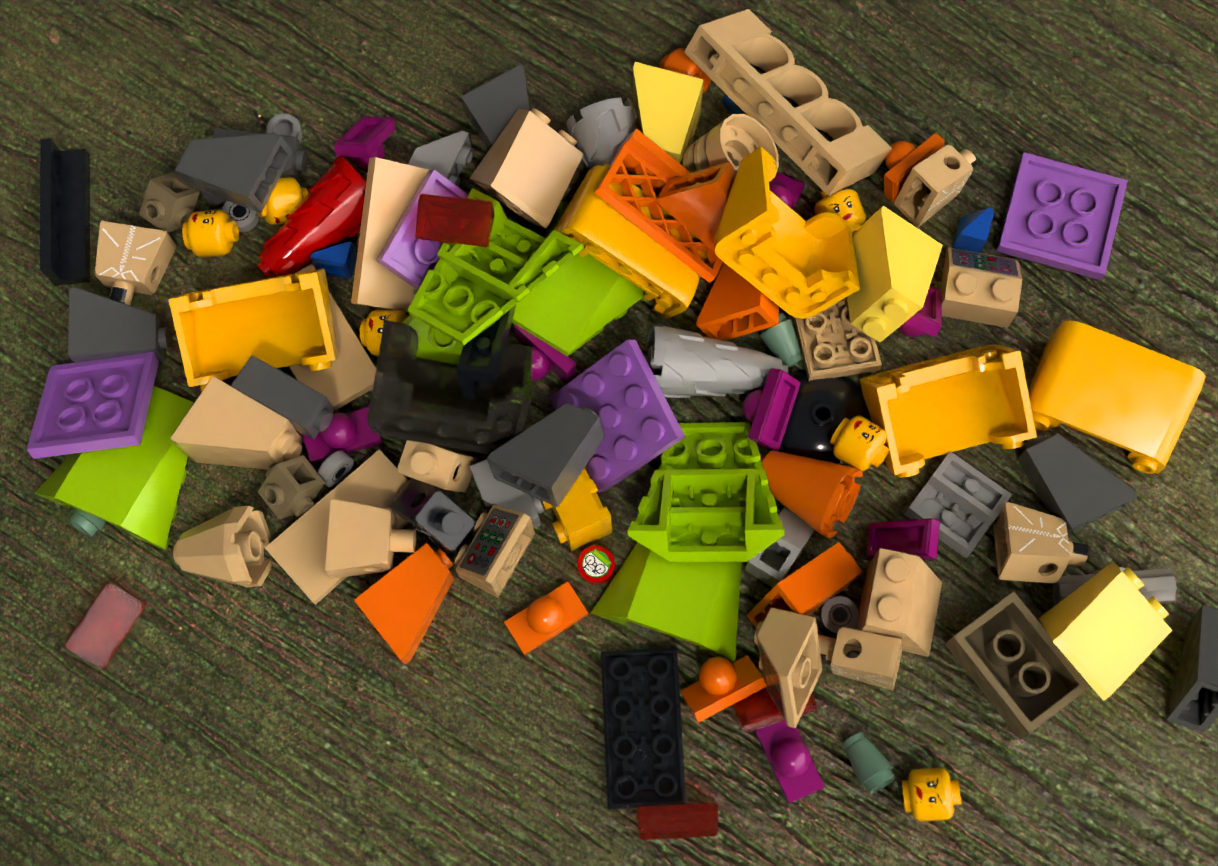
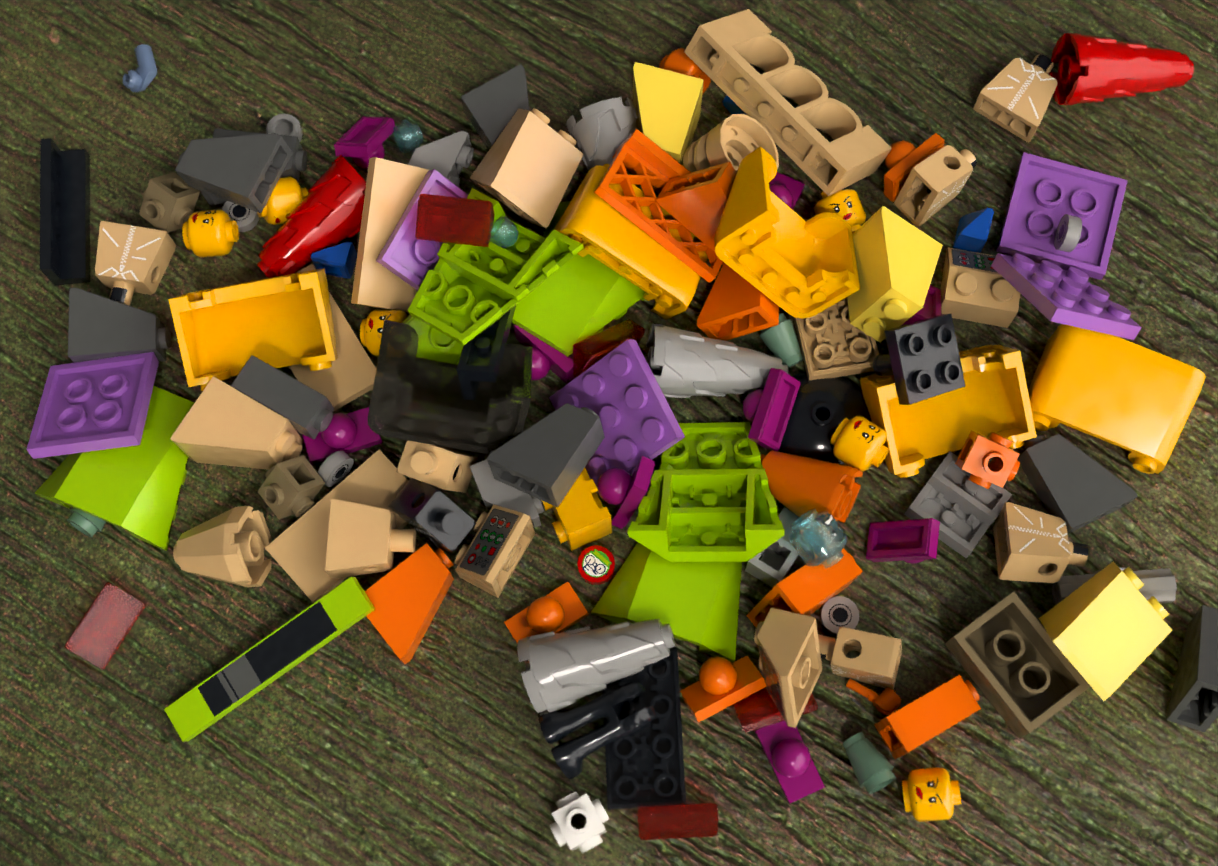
tan slope [855,548,942,657] -> none
none -> sand blue arm [122,44,157,92]
none -> tile [164,576,375,742]
none -> clear light blue plate [393,119,423,153]
none -> clear light blue hinge [486,216,519,248]
none -> light grey cone [517,619,676,715]
none -> black piece [538,681,656,780]
none -> white brick [549,791,609,853]
none -> clear red slope [573,319,645,377]
none -> magenta tile [597,456,655,529]
none -> clear light blue head [789,509,848,569]
none -> orange hand [846,678,901,715]
none -> black plate [873,313,965,405]
none -> orange slope [874,674,981,759]
none -> orange brick [955,430,1020,489]
none -> tan torso [973,54,1058,143]
none -> medium lavender plate [991,253,1142,340]
none -> red cone [1049,33,1194,105]
none -> light grey tile [1054,214,1082,253]

